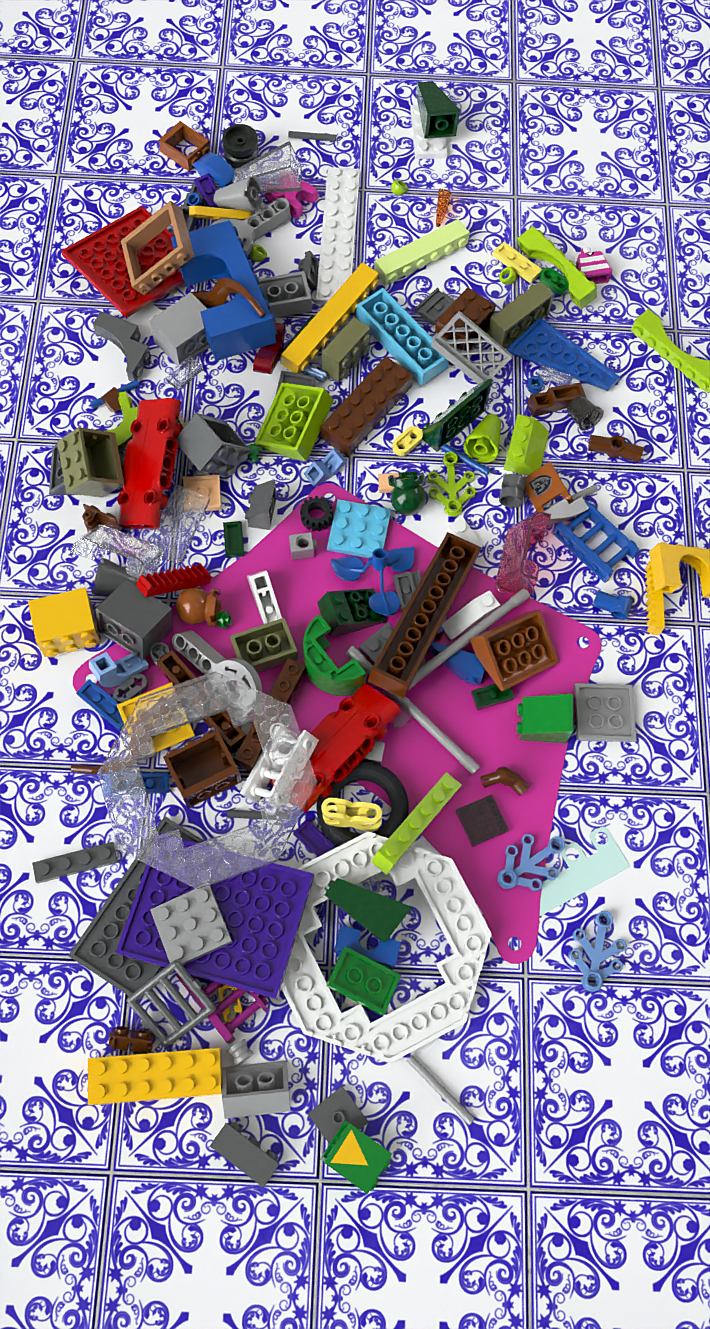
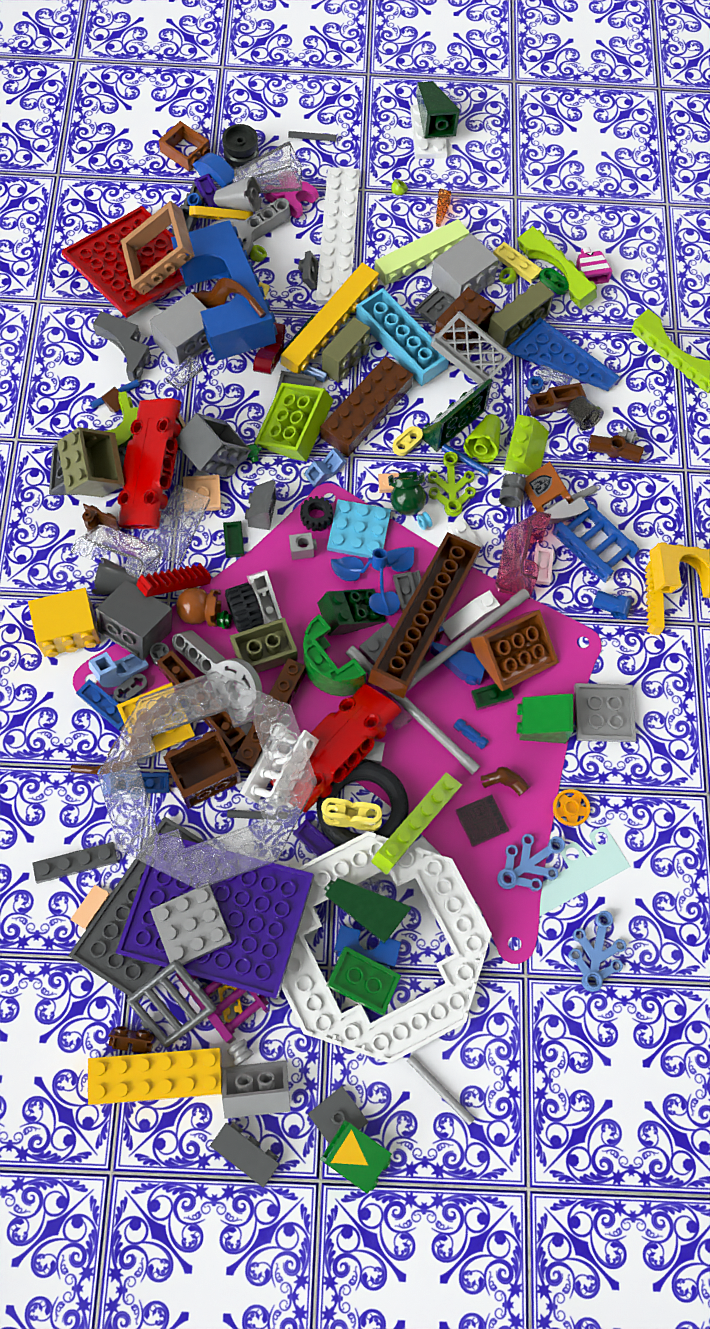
light grey slope [258,271,312,318] -> none
none -> light nougat slope [70,885,110,930]
none -> black tyre [225,582,264,632]
none -> medium azure bush [416,512,433,530]
none -> light grey container [431,234,499,300]
none -> blue axle [454,719,489,749]
none -> plate [531,547,554,585]
none -> light orange wheel [553,789,590,827]
none -> light grey wheel [618,426,639,444]

